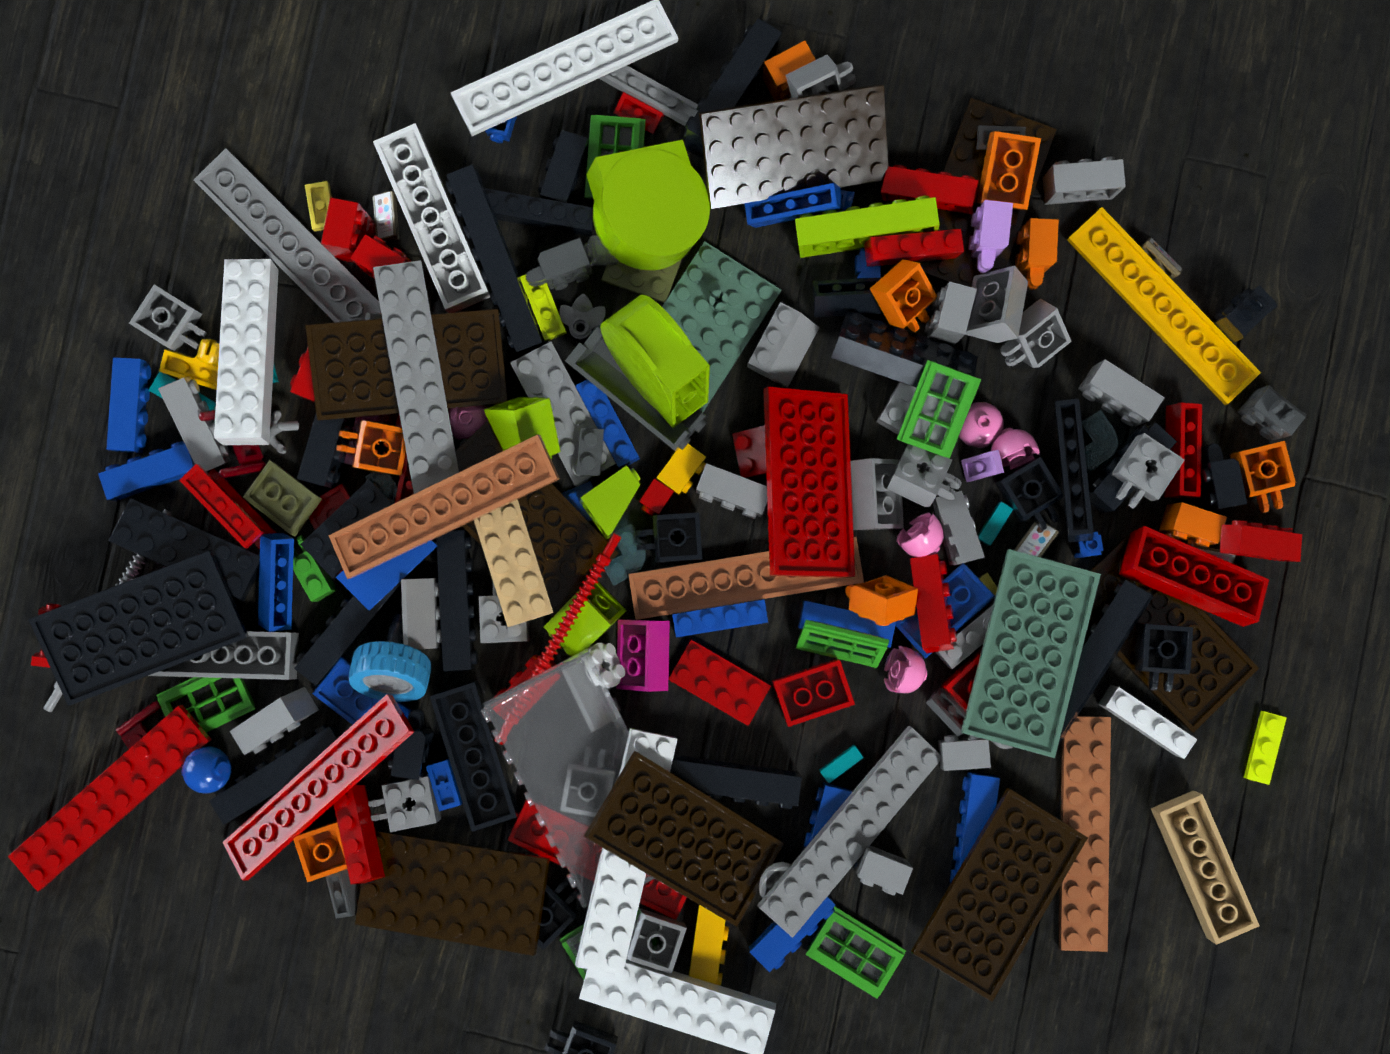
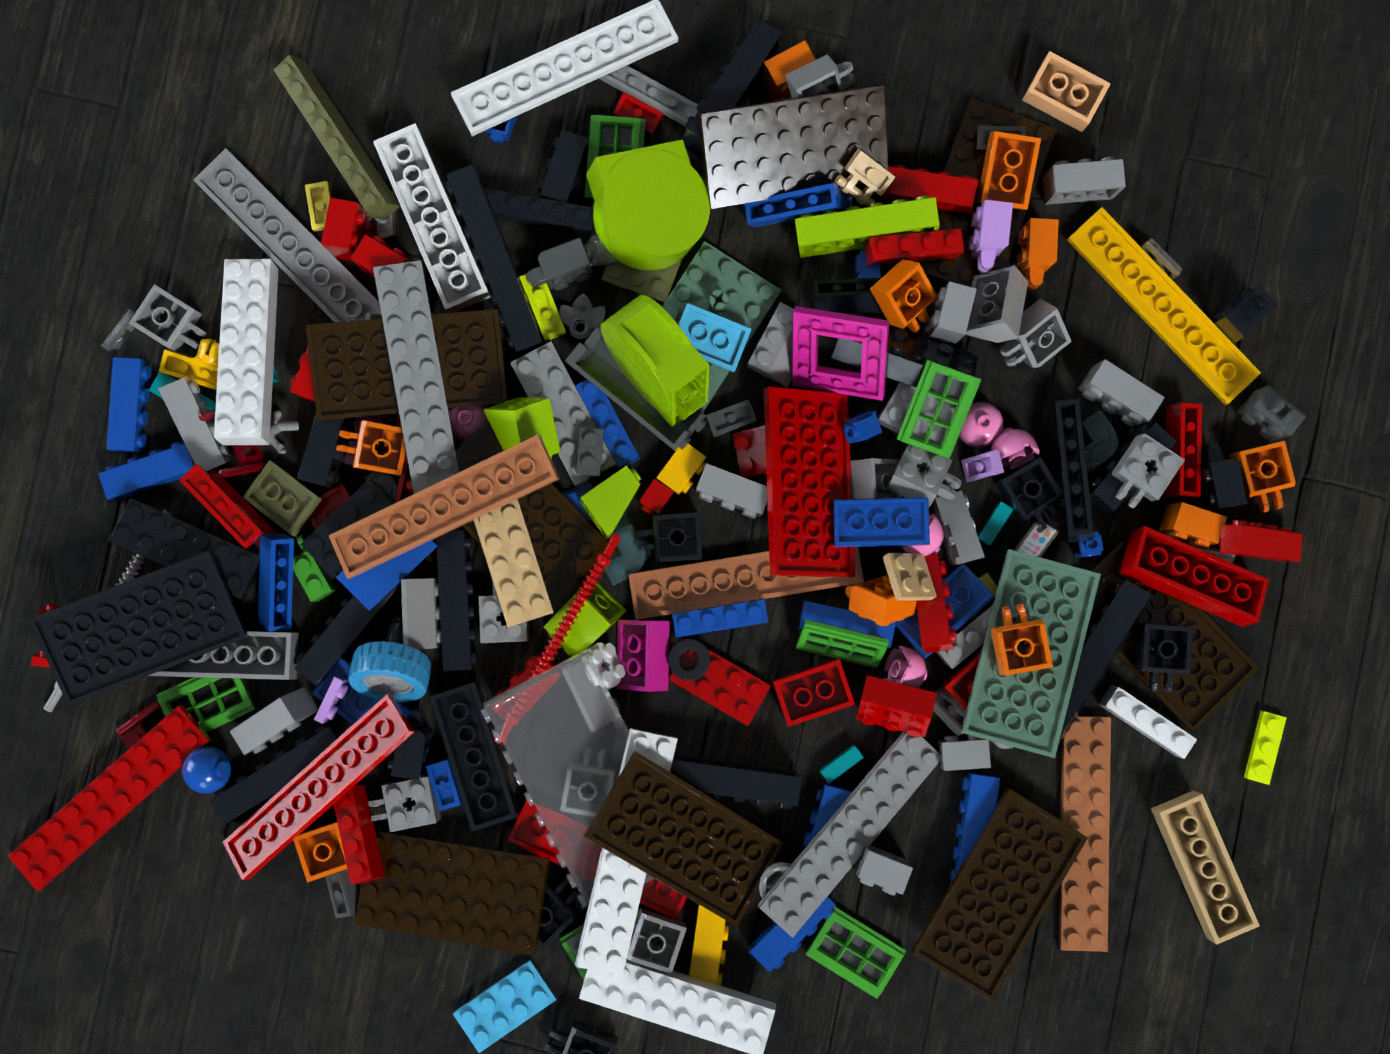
none -> clear plate [101,309,136,351]
none -> olive brick [274,55,400,220]
none -> lavender plate [314,676,348,724]
none -> medium azure plate [453,959,557,1053]
none -> black tyre [668,638,710,681]
none -> medium azure plate [679,303,751,373]
none -> dark grey plate [706,399,757,438]
none -> dark pink plate [793,306,889,401]
none -> blue tile [833,497,930,547]
none -> tan plate [835,149,895,207]
none -> blue window [842,411,882,444]
none -> red brick [857,675,937,737]
none -> tan plate [883,553,937,600]
none -> orange hinge [990,603,1053,676]
none -> light nougat brick [1022,51,1111,132]

